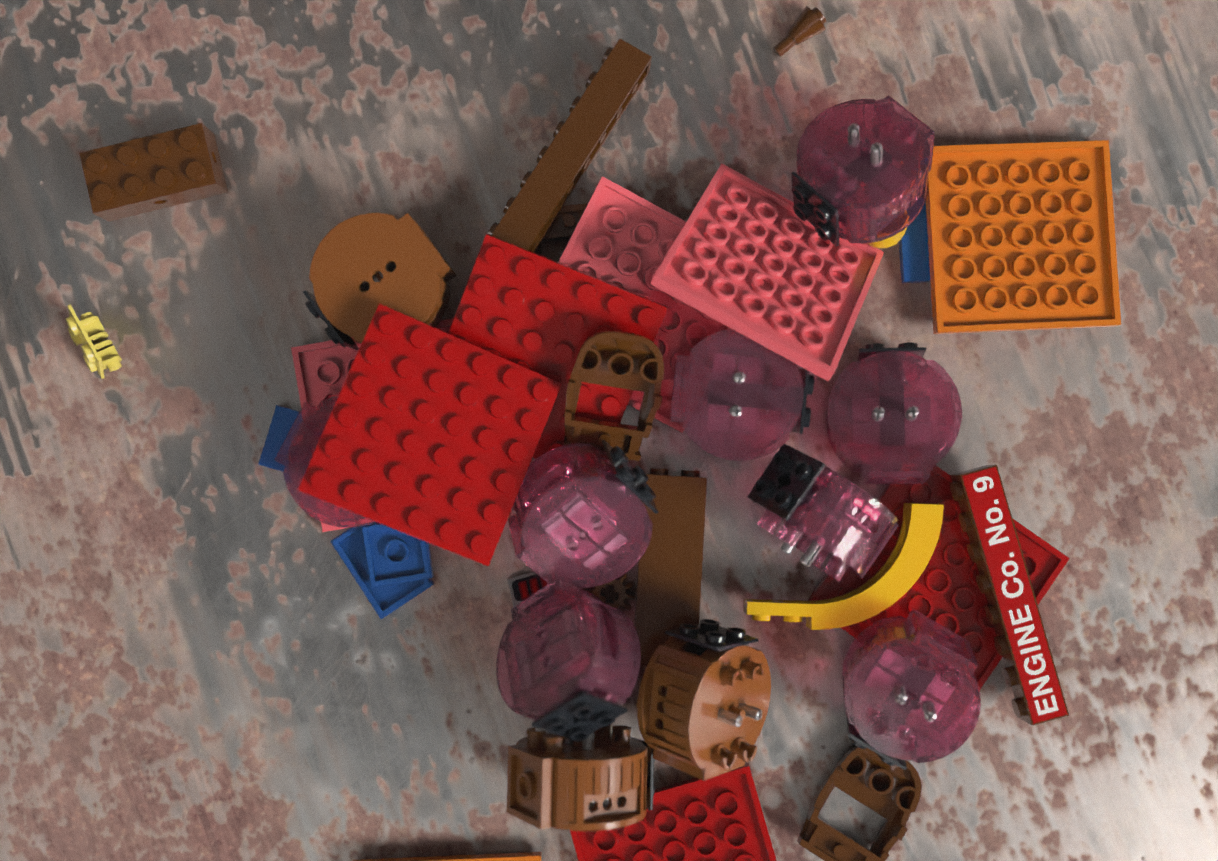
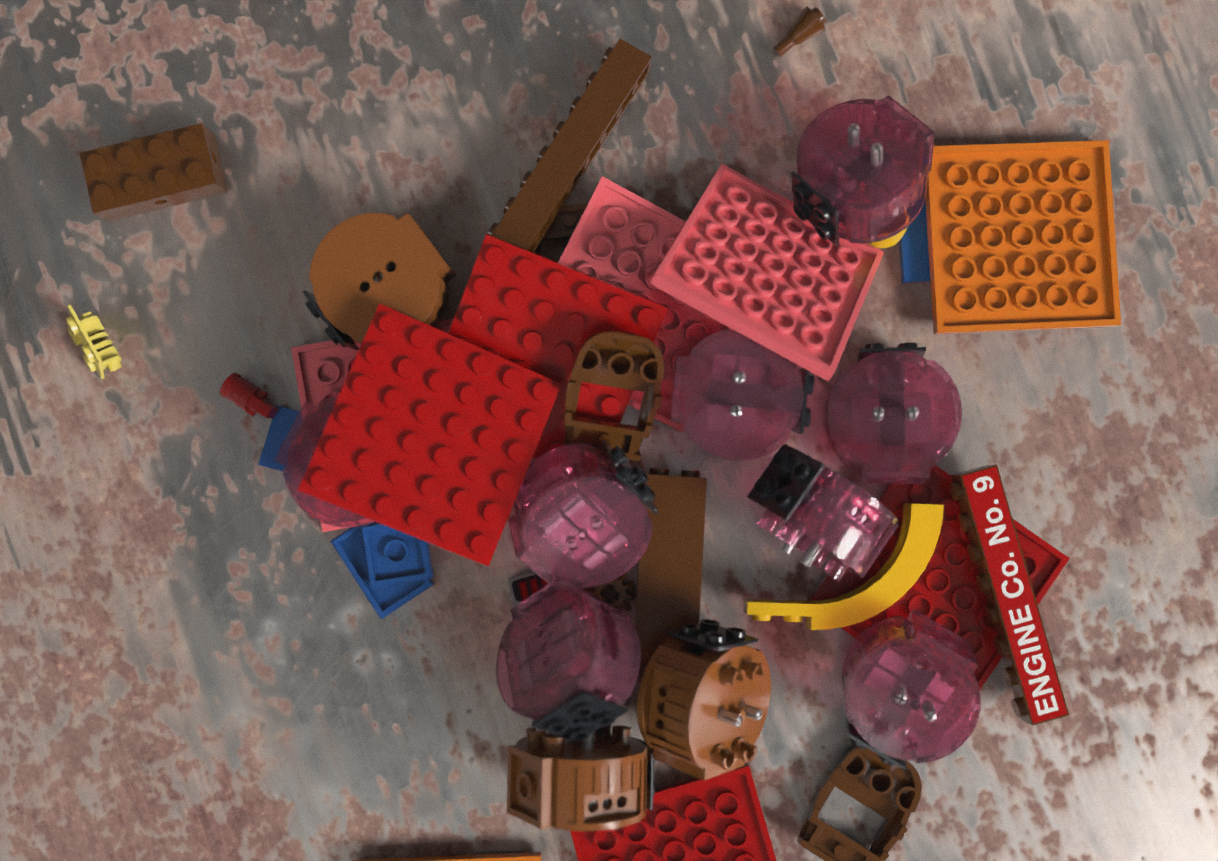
none -> red hinge [219,372,279,419]

